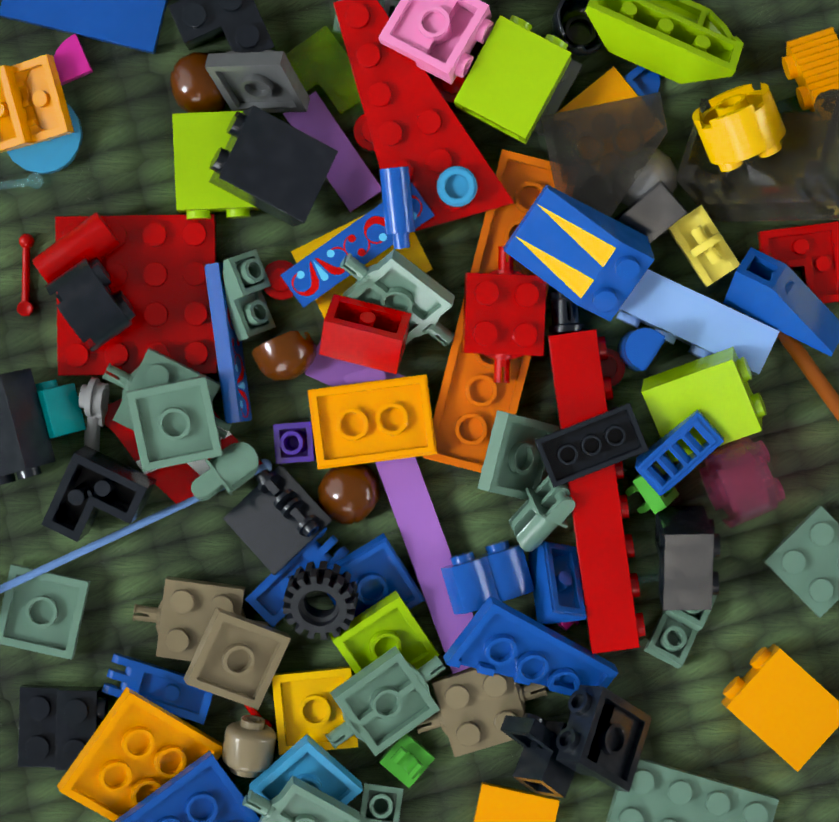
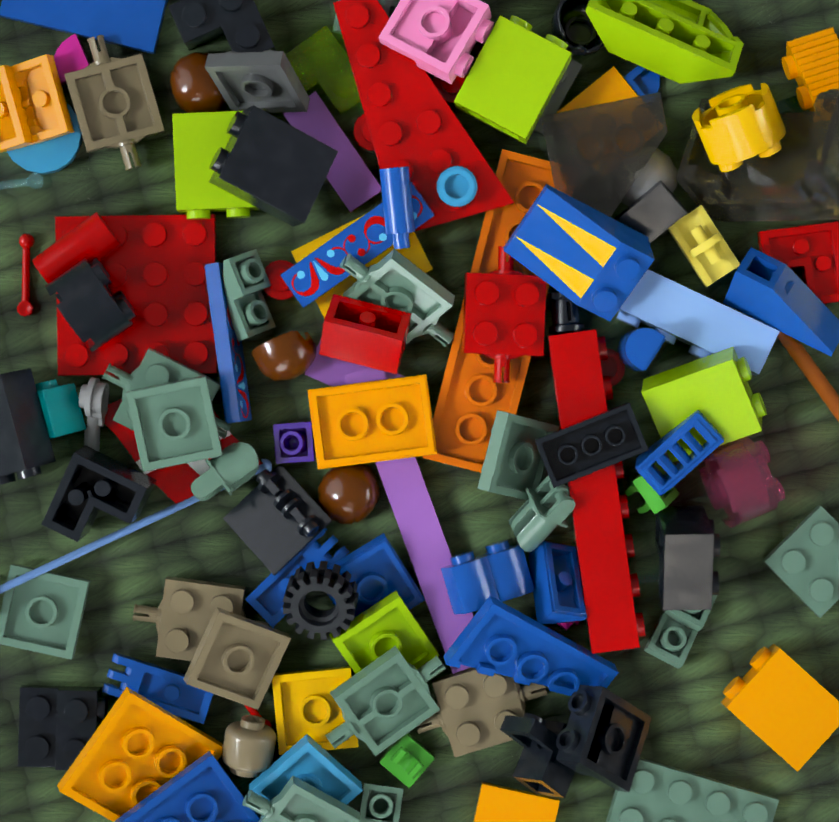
none -> dark tan plate [64,35,165,171]

